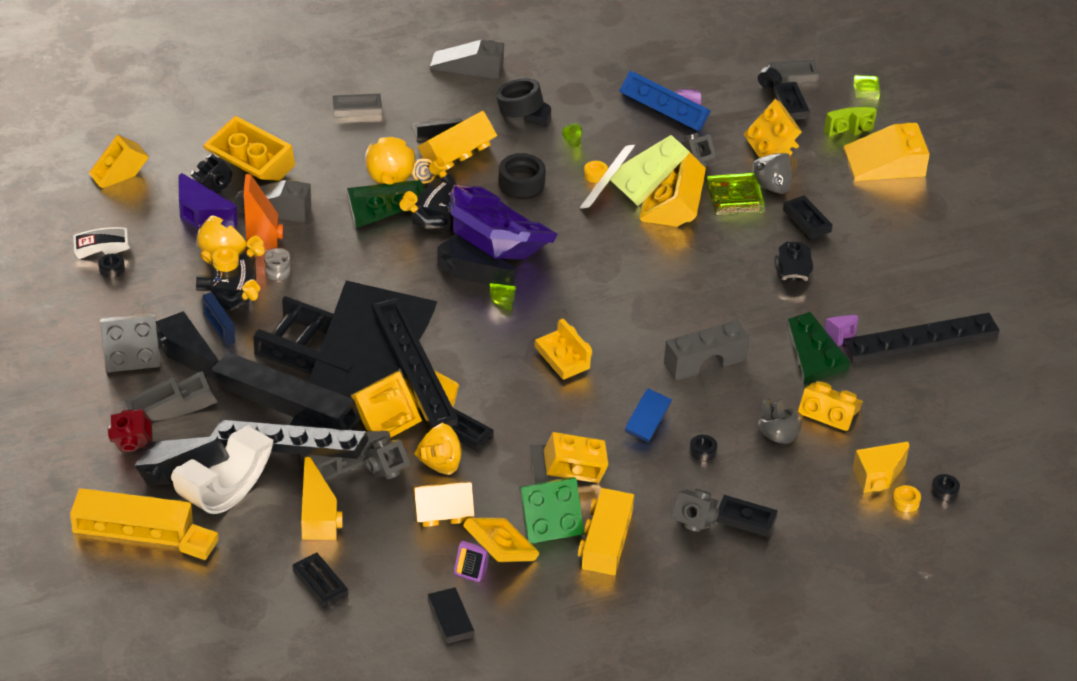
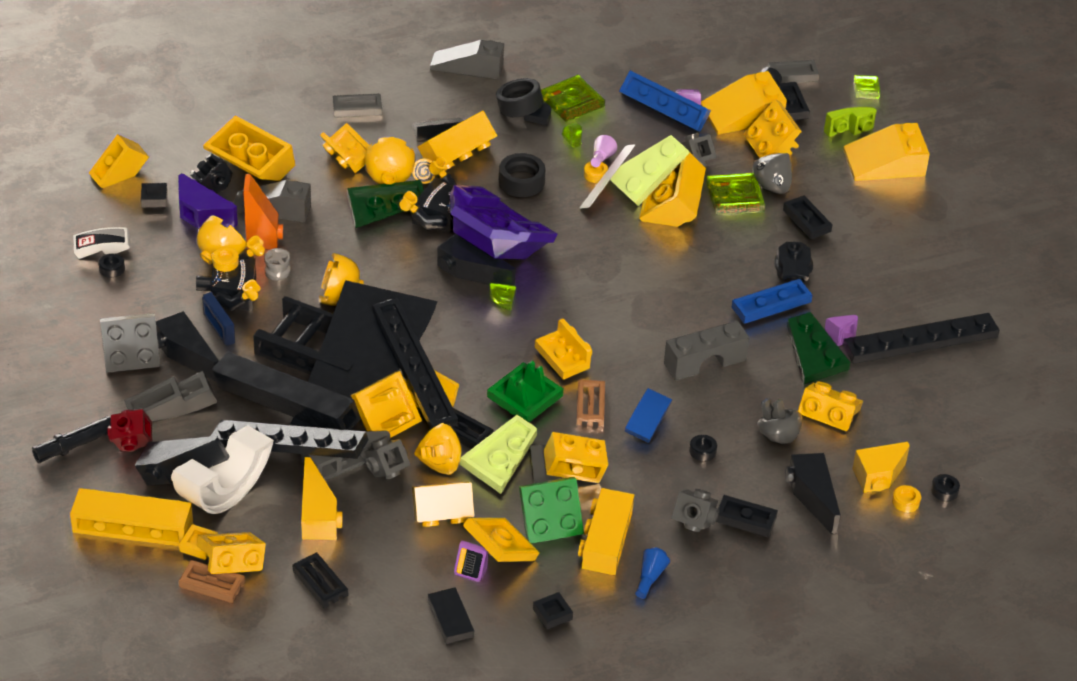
none -> black pin [32,416,111,464]
none -> black plate [141,183,168,208]
none -> medium nougat tile [179,560,245,604]
none -> yellow bracket [197,532,266,574]
none -> yellow cylinder [319,253,364,306]
none -> yellow bracket [320,123,369,174]
none -> yellowish green wing [460,415,537,494]
none -> green plate [487,361,564,422]
none -> black plate [533,592,573,630]
none -> clear neon green tile [541,75,605,122]
none -> medium nougat tile [576,380,605,426]
none -> lavender cone [591,135,617,167]
none -> blue cone [635,547,670,599]
none -> yellow slope [701,71,787,135]
none -> blue plate [731,279,813,324]
none -> black slope [785,453,841,534]

